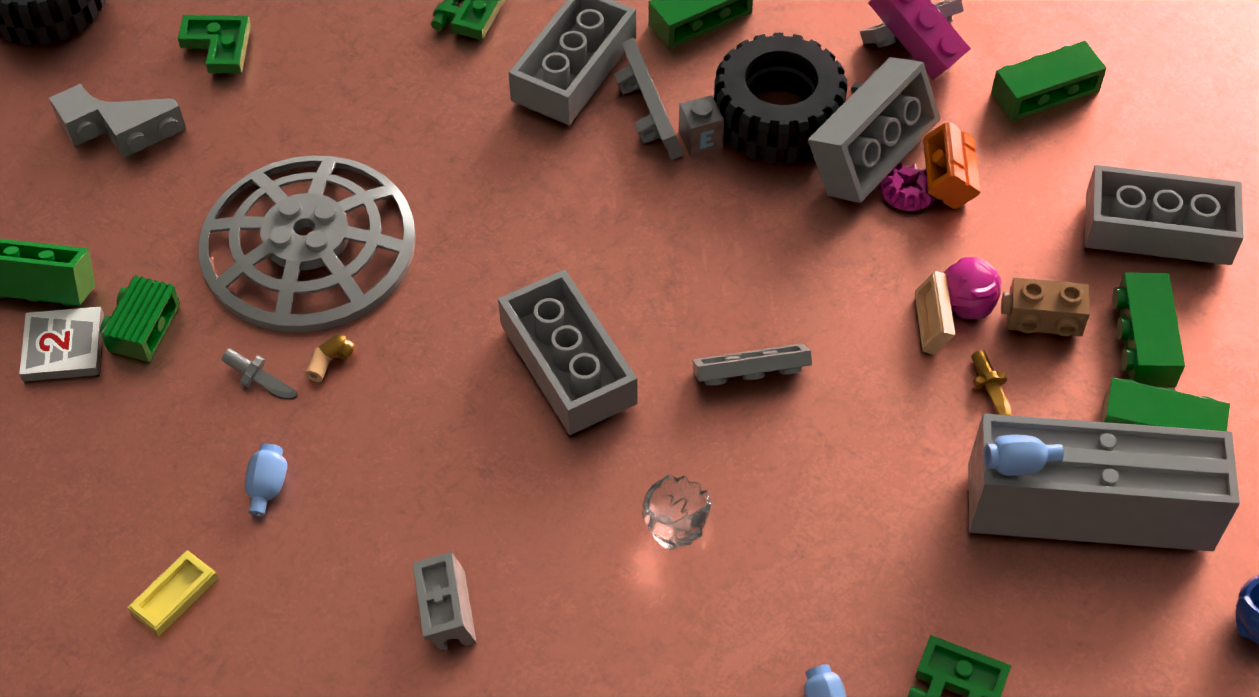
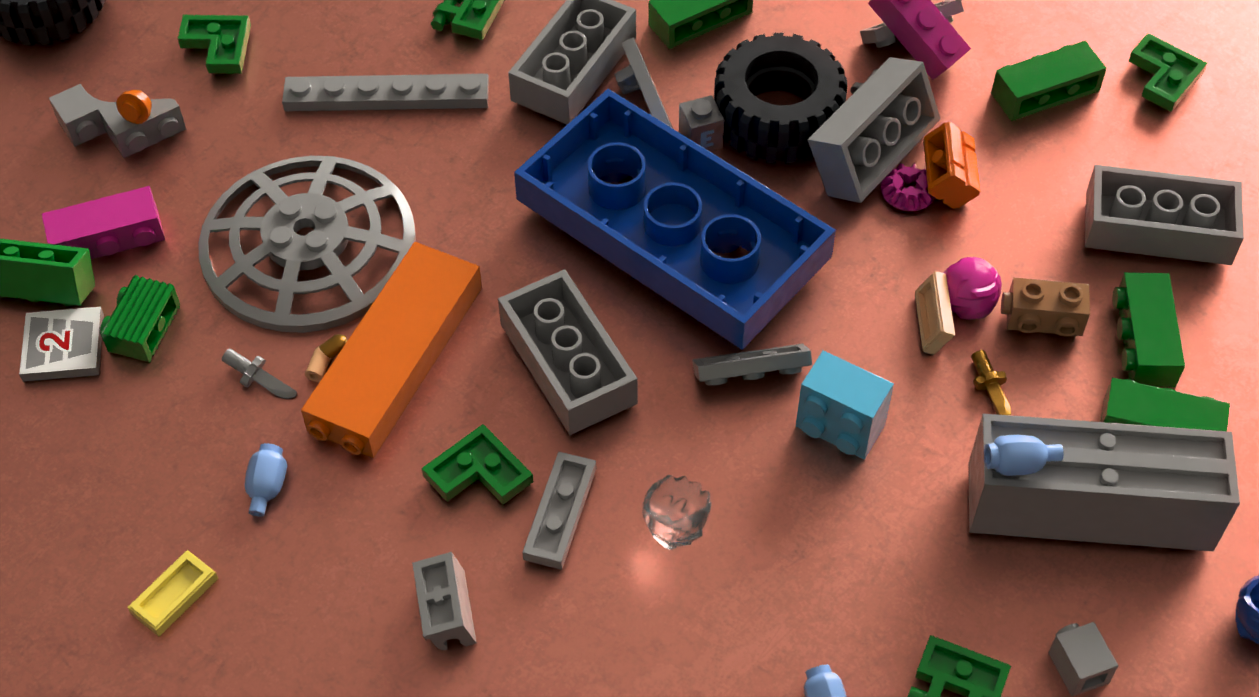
none -> dark pink brick [41,186,165,259]
none -> orange plate [116,90,152,124]
none -> light grey plate [282,74,489,111]
none -> orange brick [301,242,482,458]
none -> green plate [421,424,534,505]
none -> blue plate [514,89,836,350]
none -> light grey plate [522,451,596,570]
none -> medium azure brick [796,350,894,460]
none -> light grey brick [1048,622,1118,697]
none -> green plate [1128,33,1208,112]

